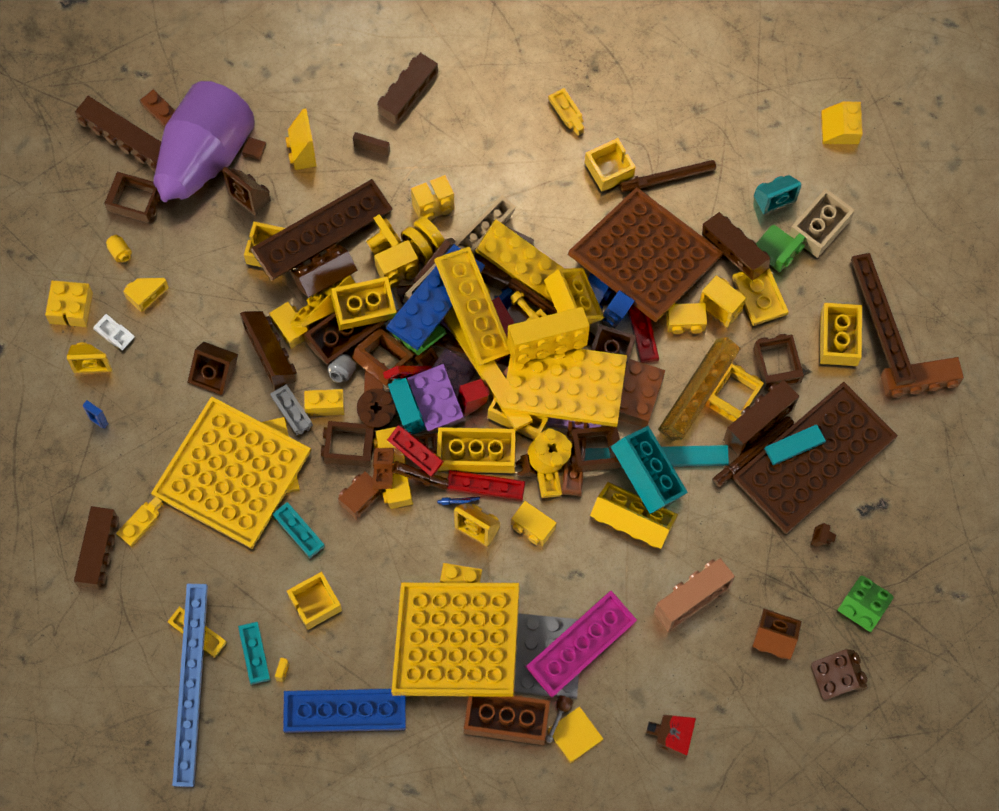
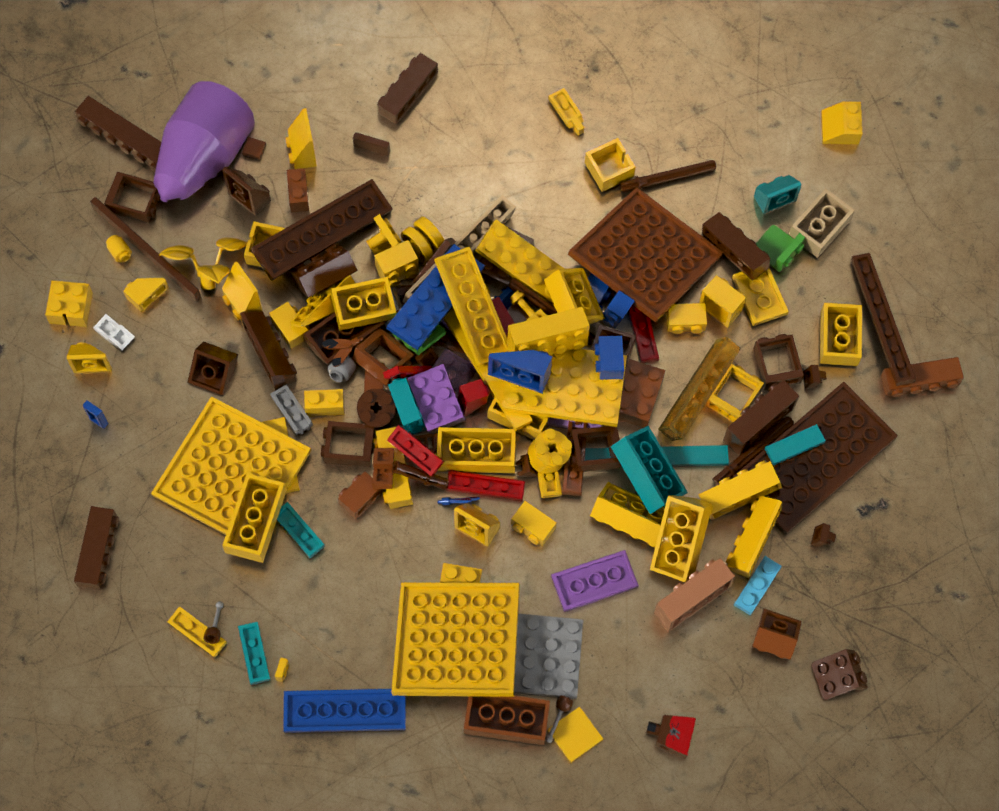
yellow hinge [116,497,163,547] -> none
dark orange plate [140,89,175,127] -> none
medium blue plate [172,584,208,787] -> none
yellow piece [287,571,342,630] -> none
yellow piece [411,175,455,221] -> none
dark pink plate [525,591,637,698] -> none
bright green bracket [837,576,894,633] -> none
none -> reddish brown tile [90,197,201,302]
none -> yellow plant [159,237,247,290]
none -> reddish brown hinge [204,601,224,644]
none -> yellow slope [222,262,263,321]
none -> yellow brick [222,473,287,563]
none -> dark orange brick [287,168,309,213]
none -> dark orange piece [322,337,364,367]
none -> blue slope [488,350,552,394]
none -> medium lavender tile [551,550,639,612]
none -> blue brick [594,336,624,380]
none -> yellow slope [650,495,713,583]
none -> yellow brick [698,461,782,521]
none -> yellow slope [725,496,782,579]
none -> medium azure plate [734,556,782,616]
none -> reddish brown tile [803,365,827,390]

